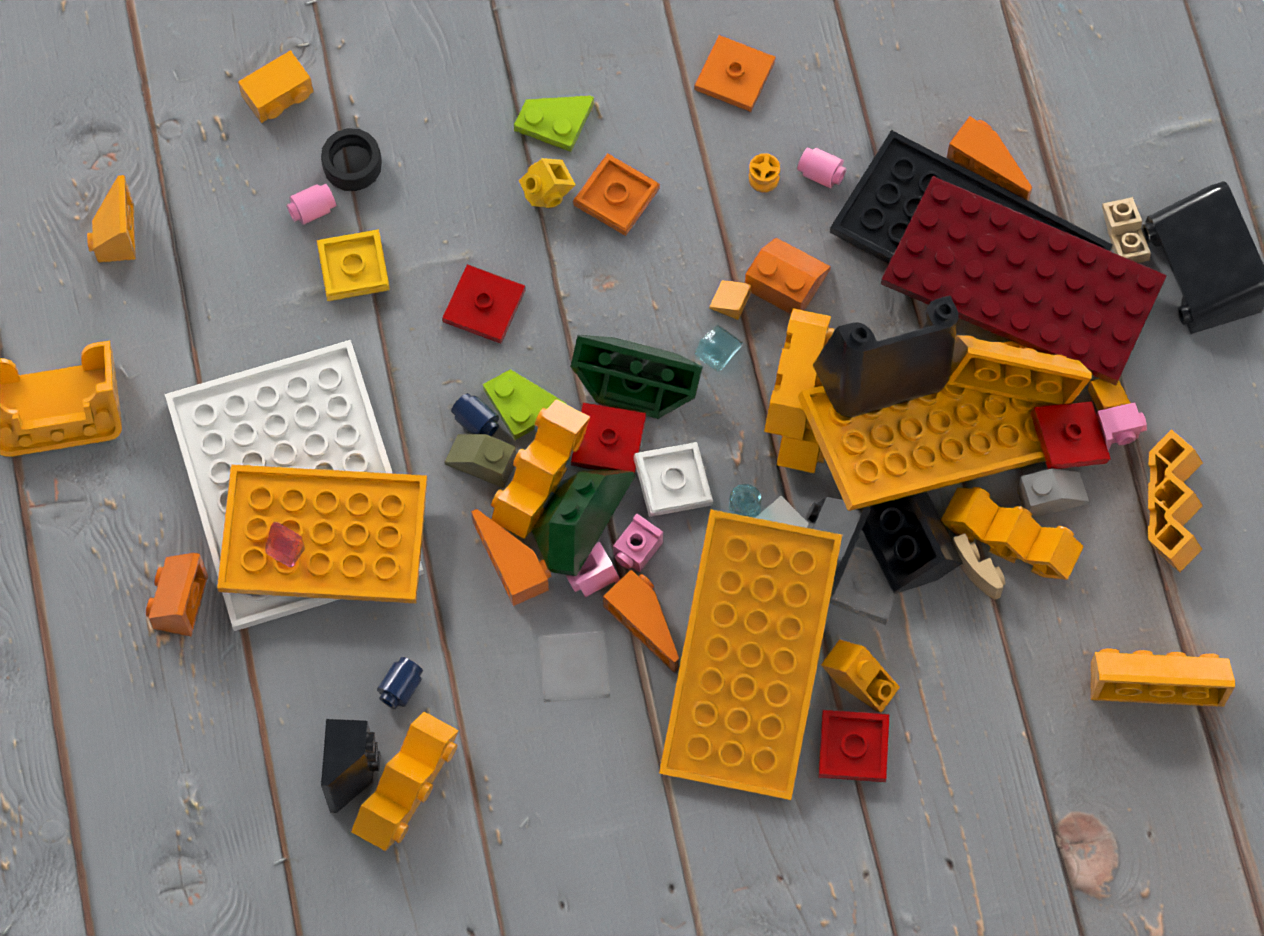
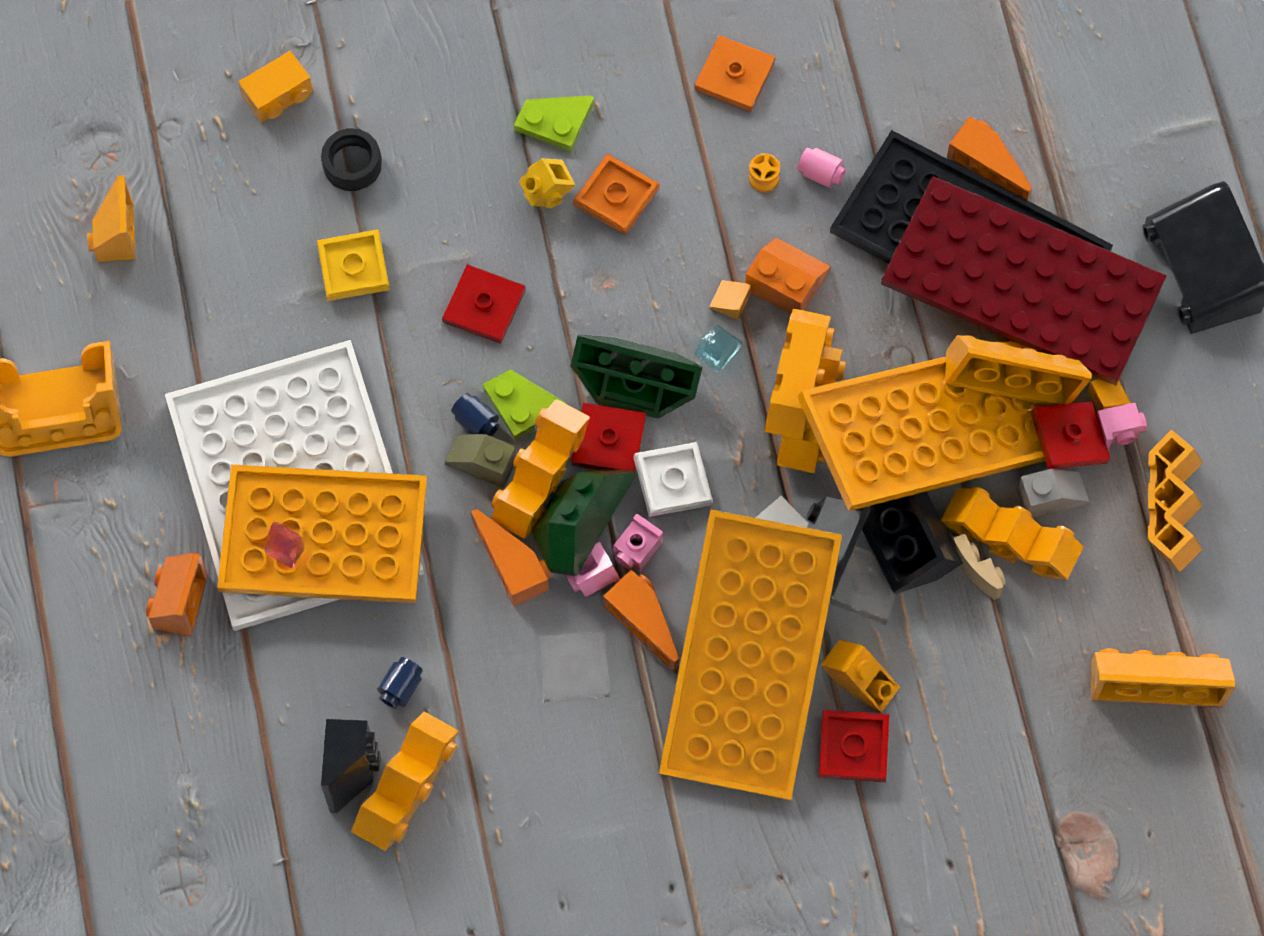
bright pink brick [287,184,336,225] -> none
clear light blue wheel [729,484,762,518] -> none
black windscreen [813,295,959,417] -> none
tan slope [1102,197,1151,263] -> none

